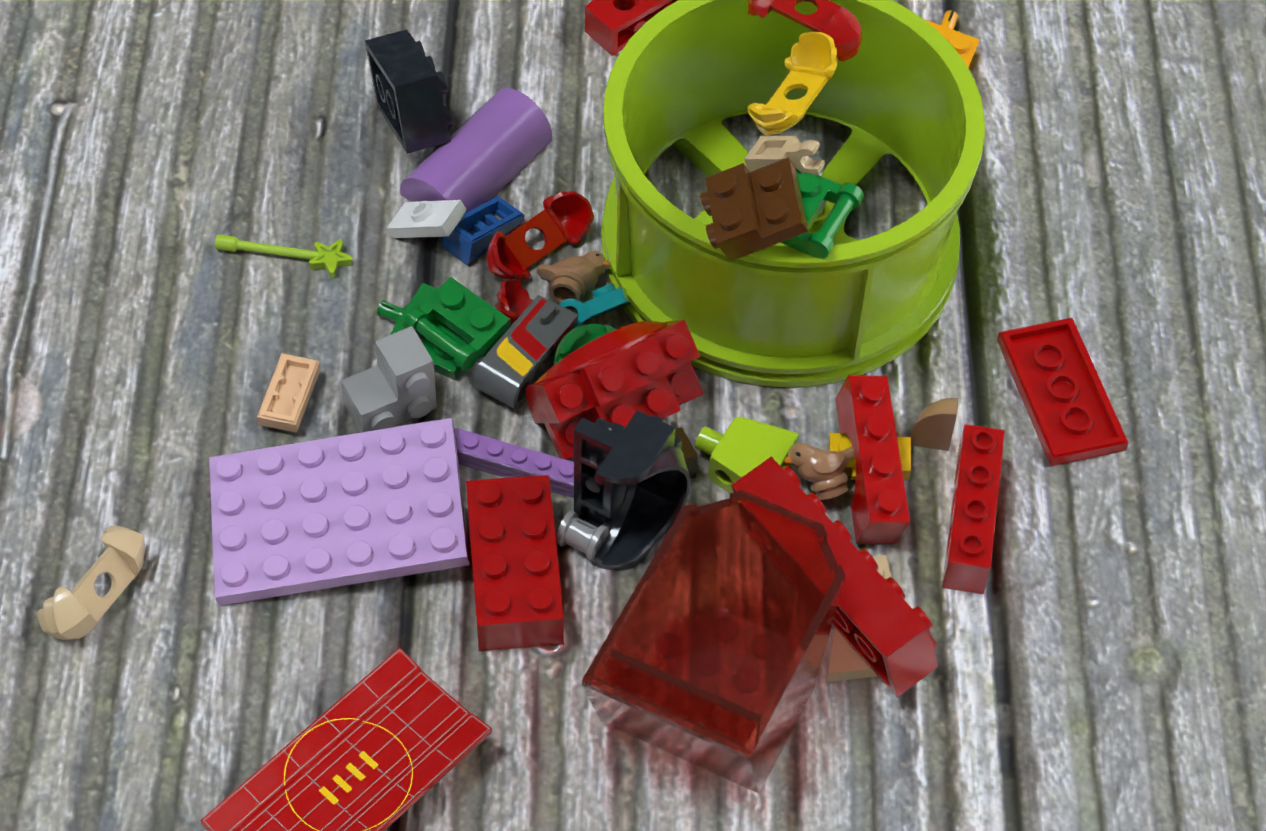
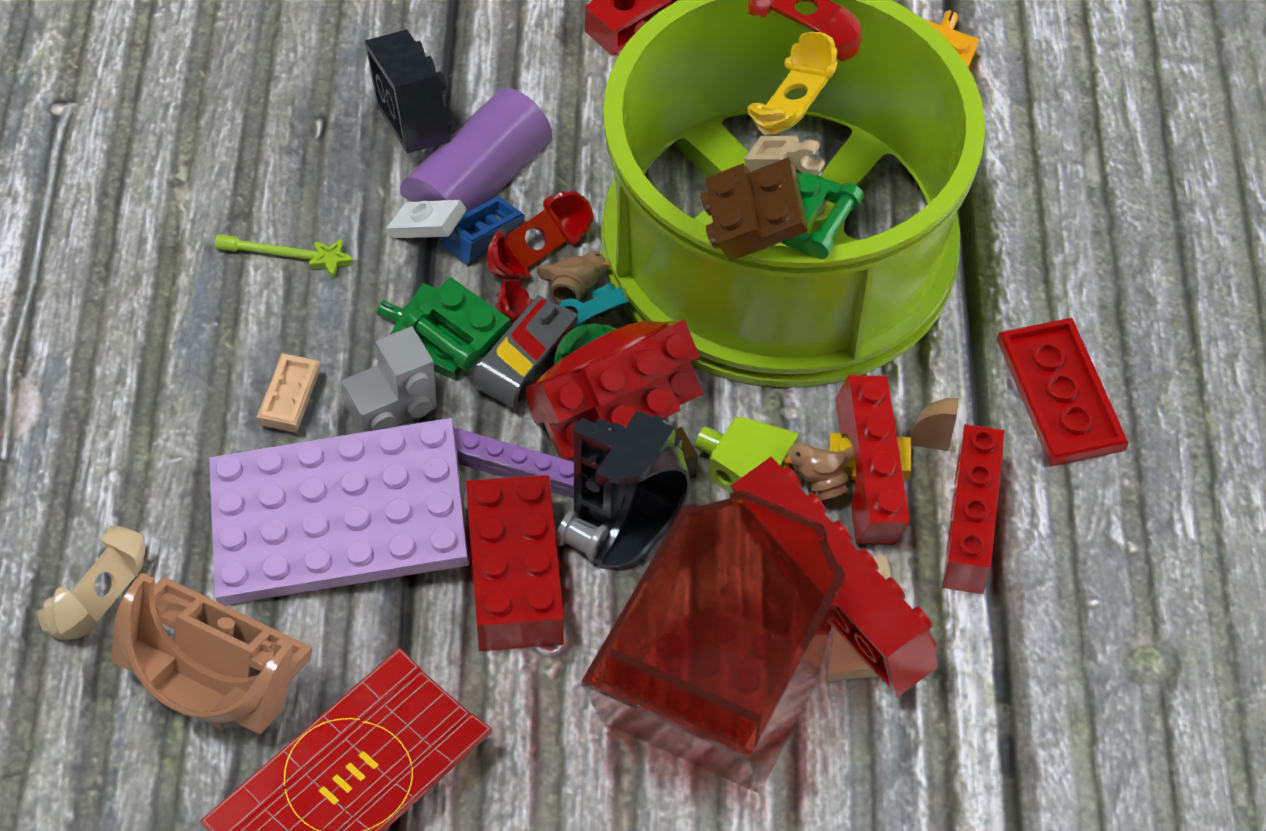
none -> nougat piece [111,573,312,734]

